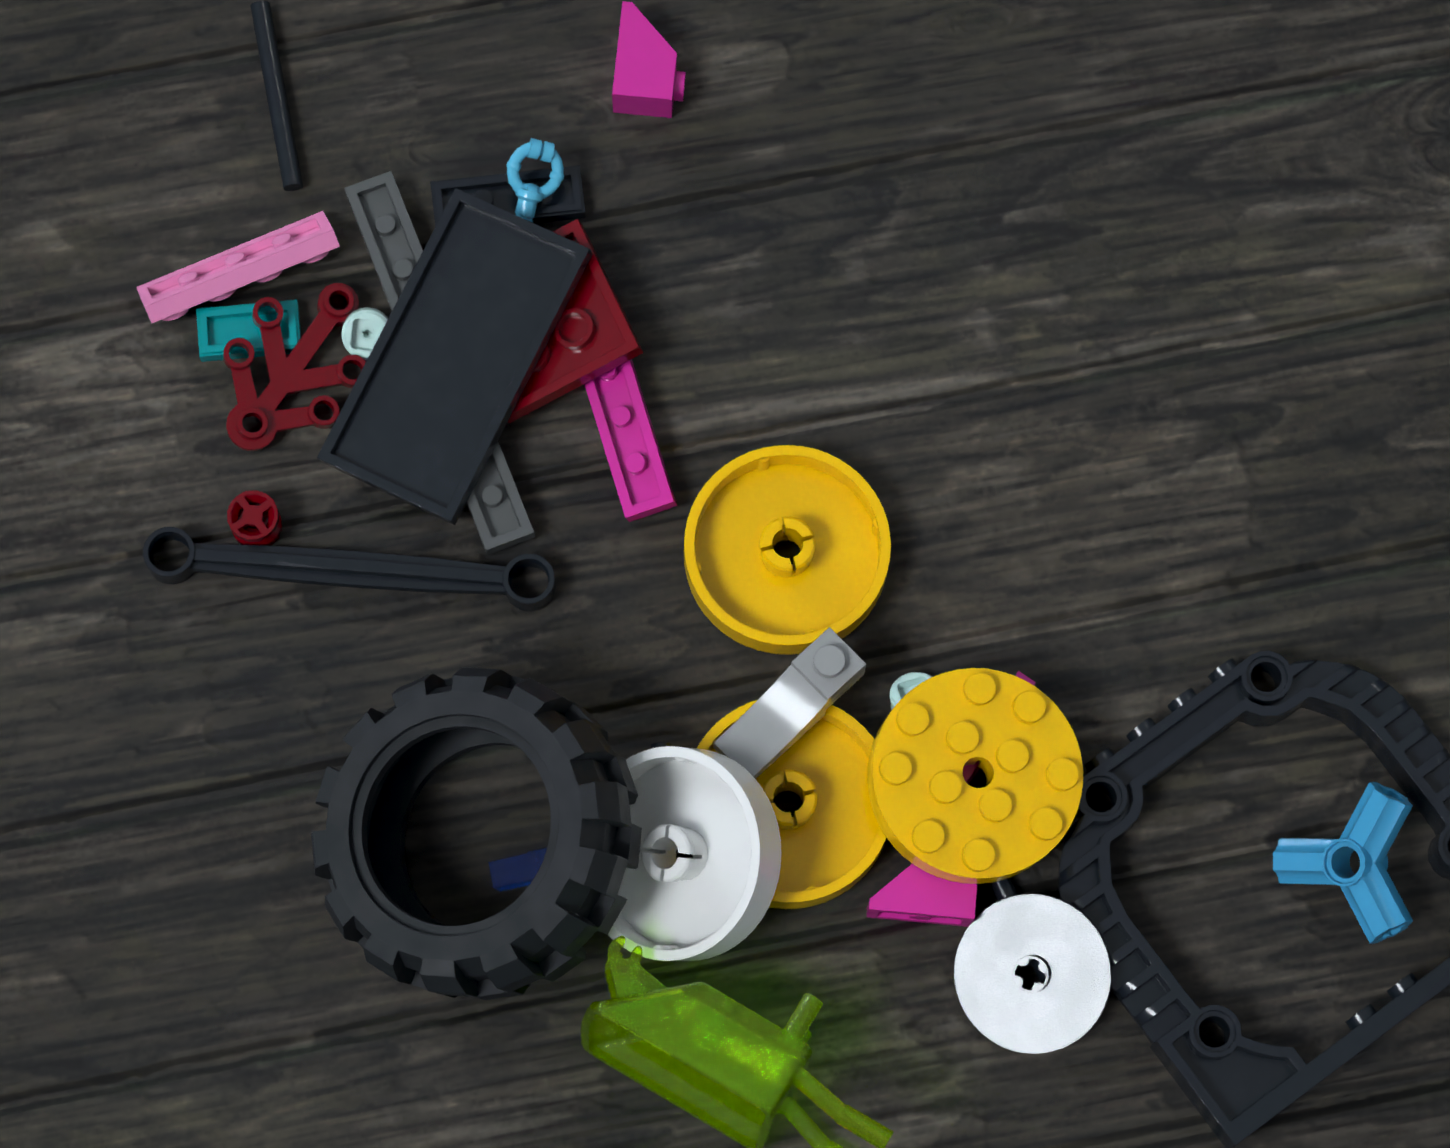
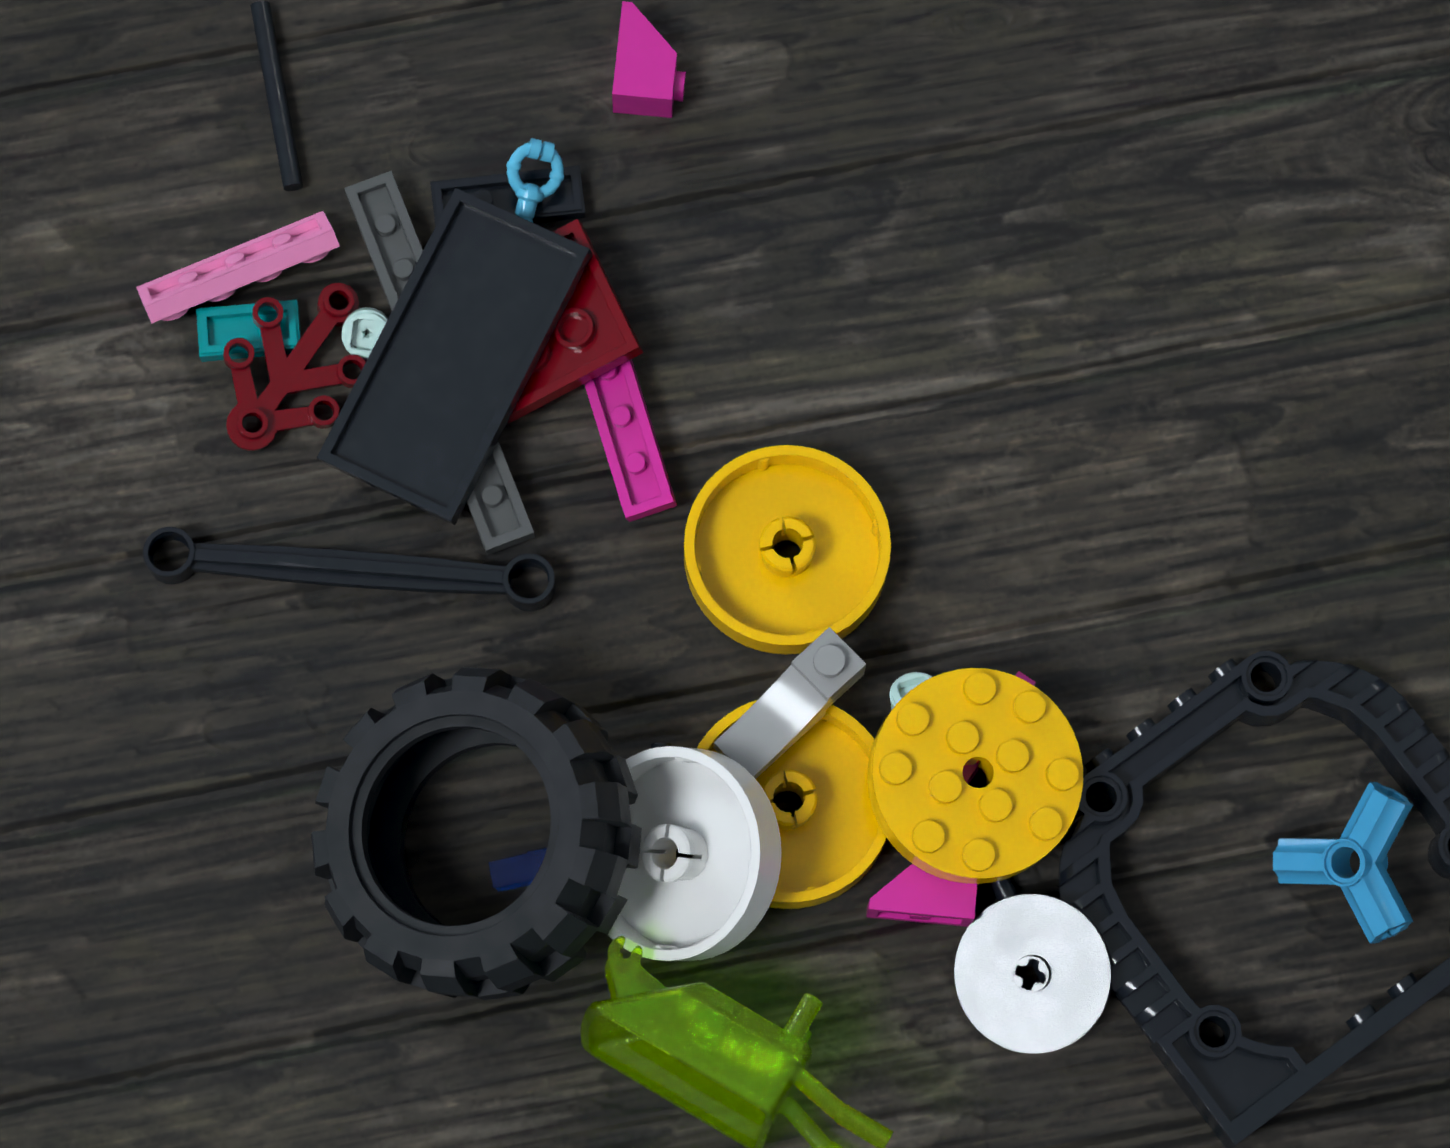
dark red wheel [227,490,282,546] -> none

